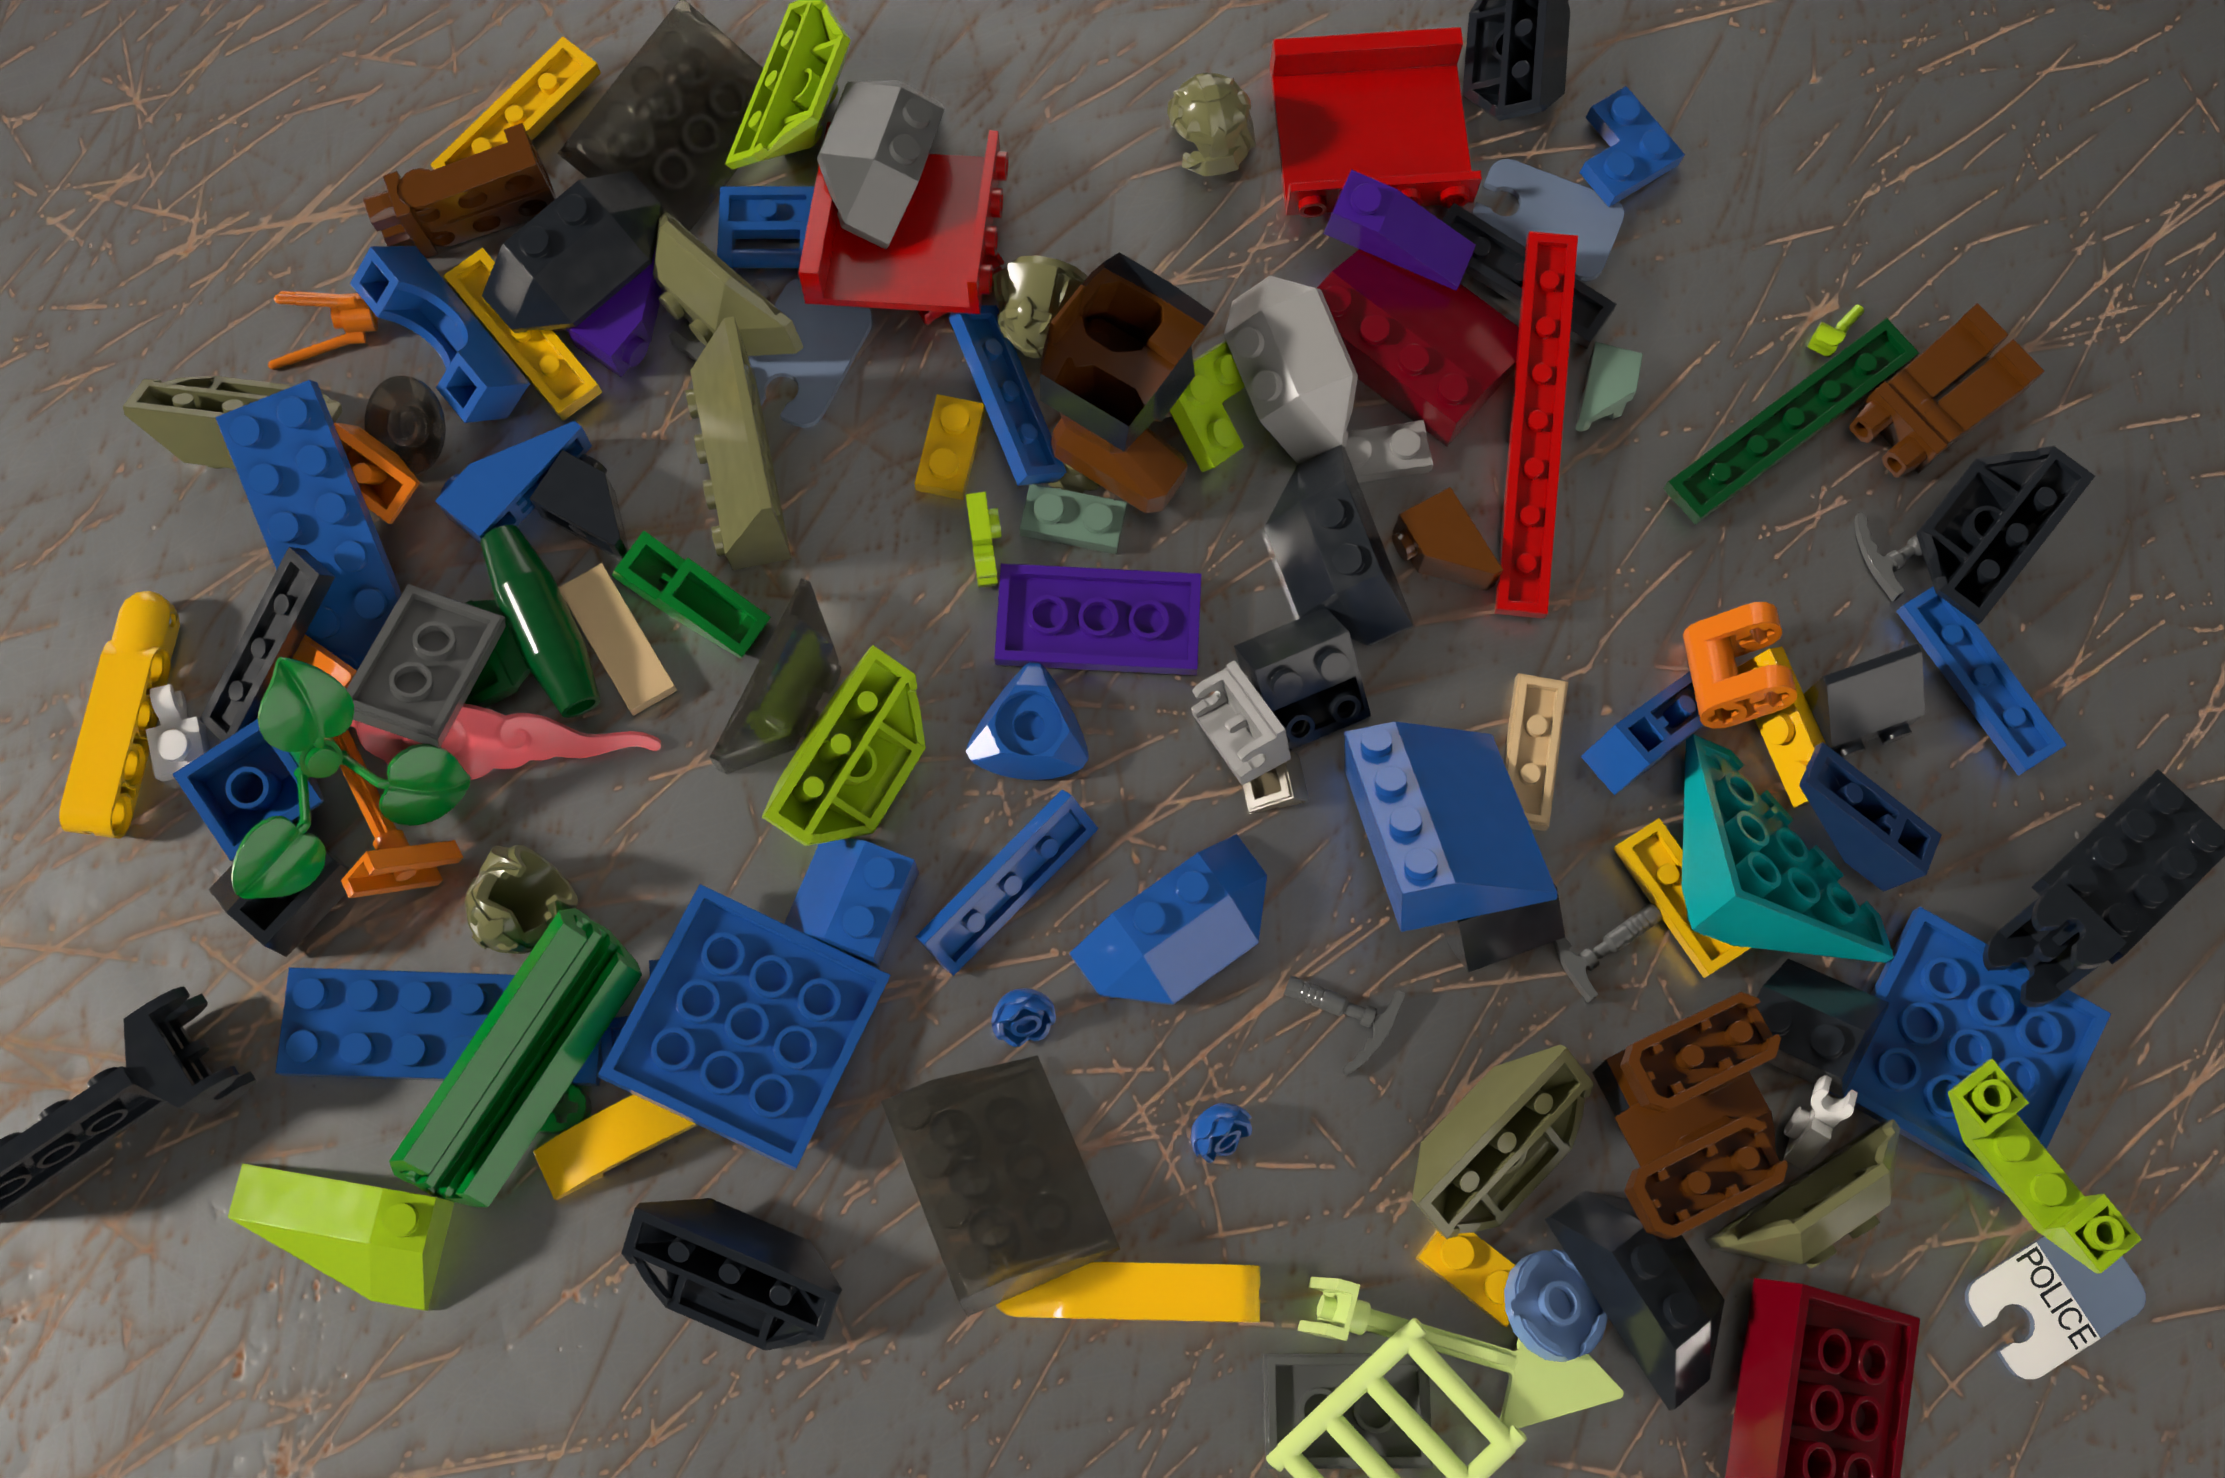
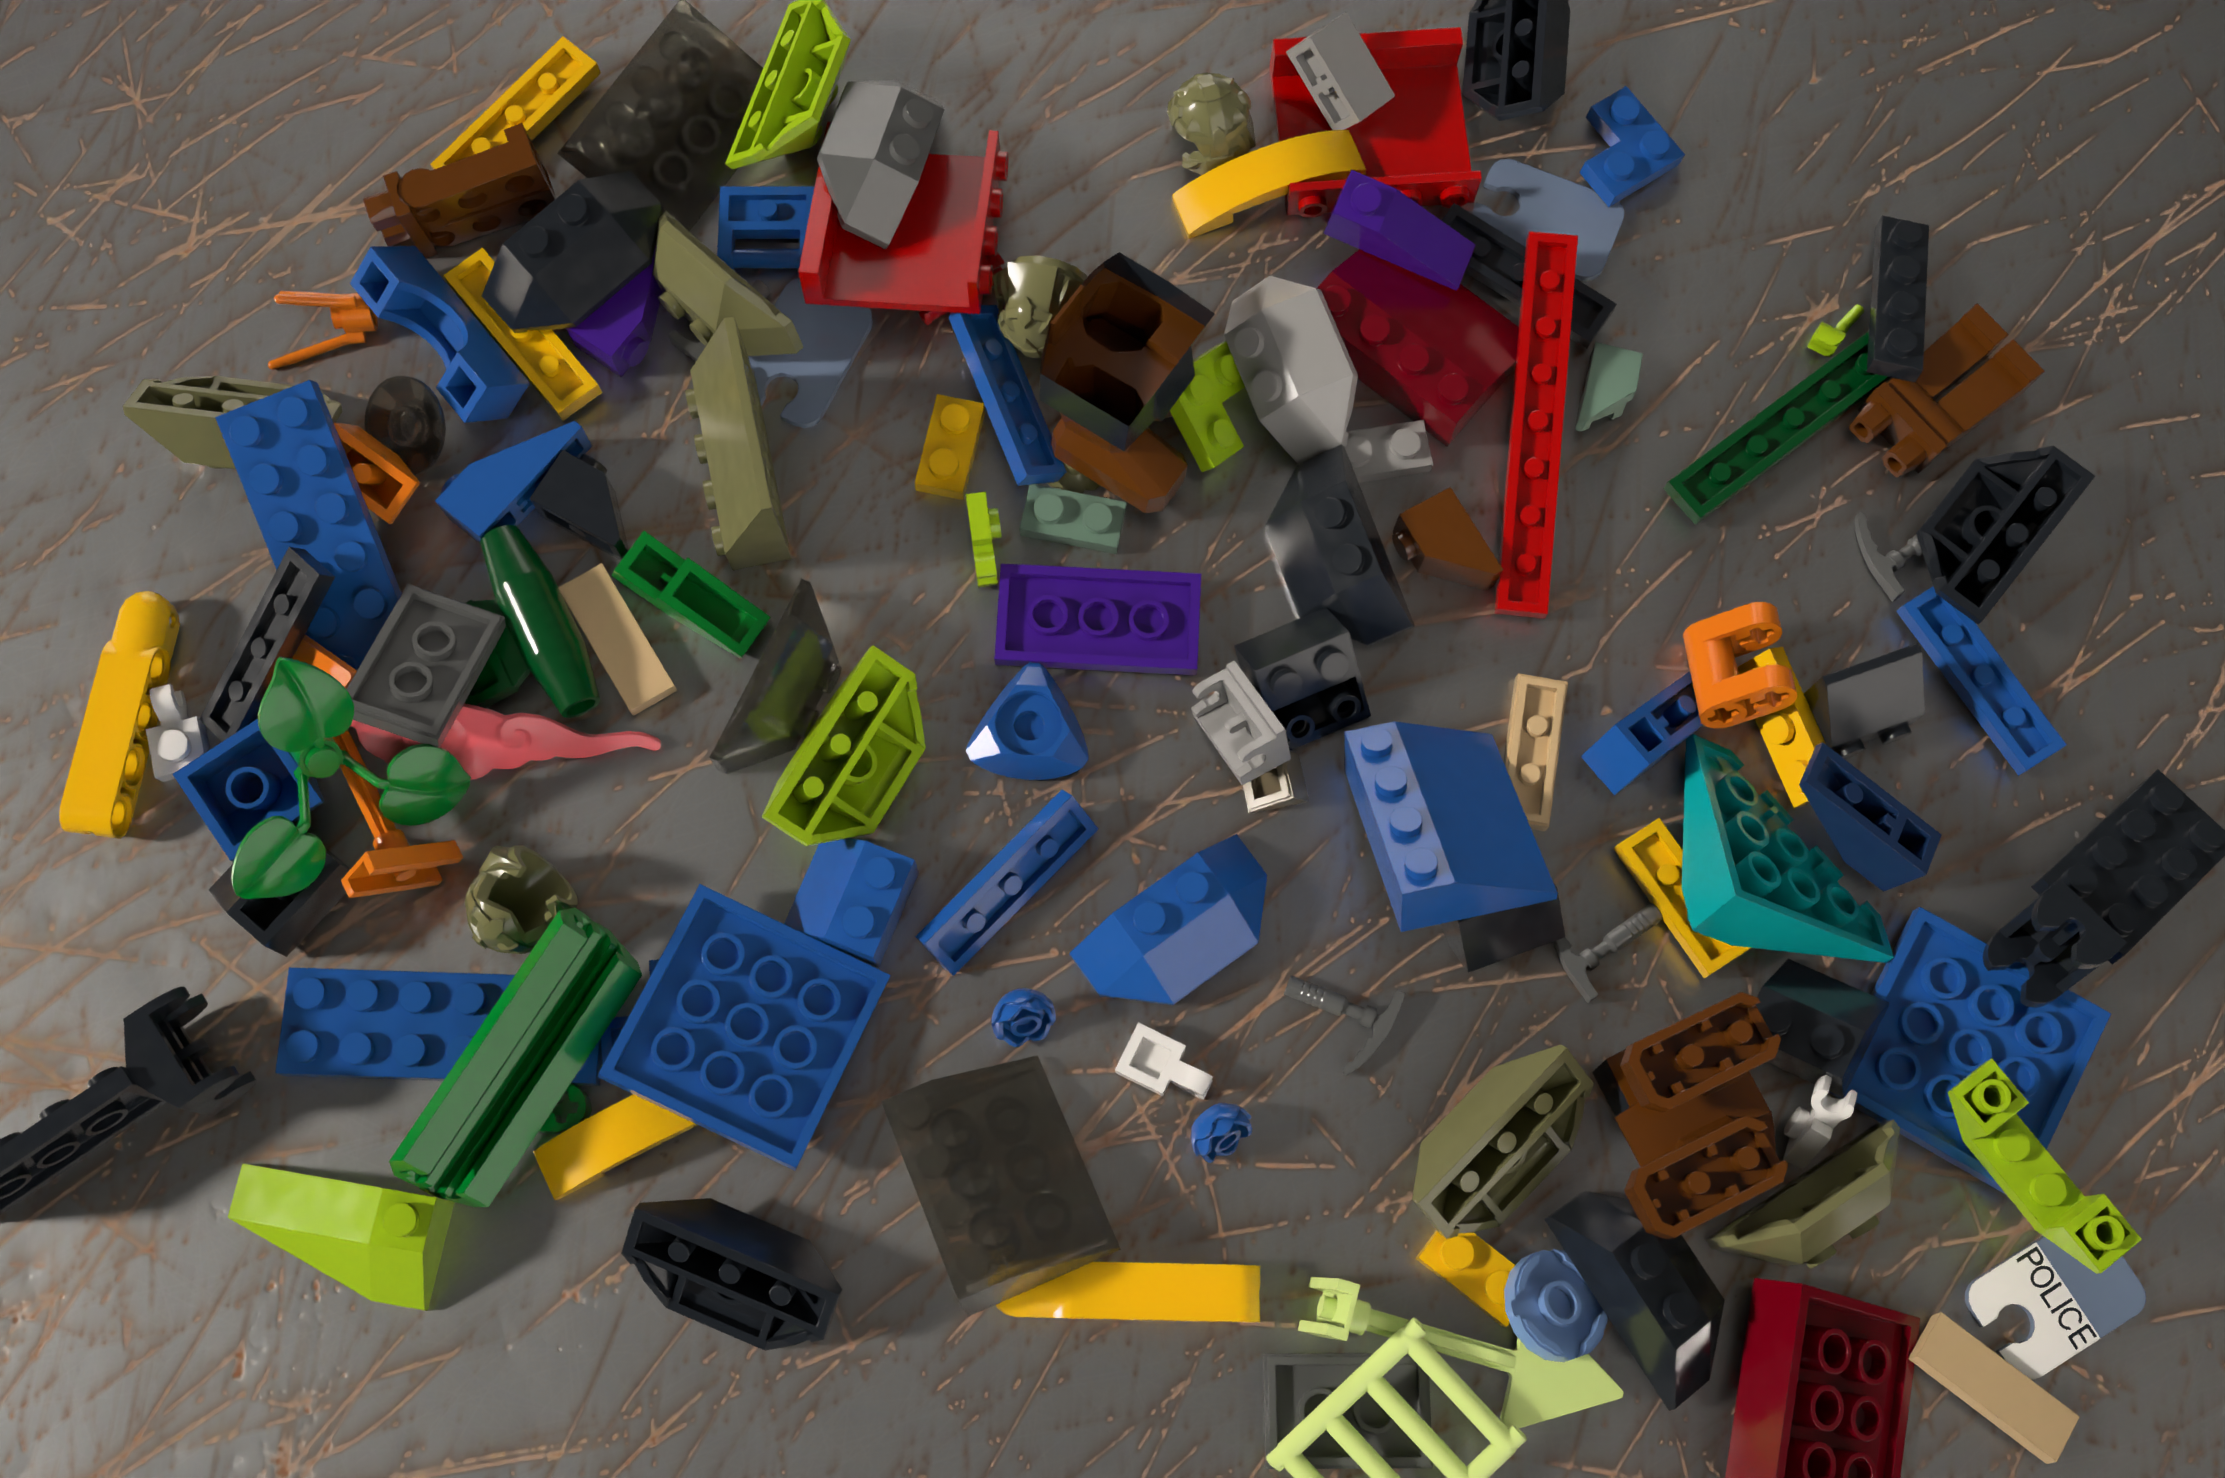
none -> white plate [1115,1022,1213,1100]
none -> yellow slope [1172,130,1366,239]
none -> light grey hinge [1286,12,1395,130]
none -> black plate [1867,215,1929,383]
none -> tan tile [1908,1312,2080,1464]

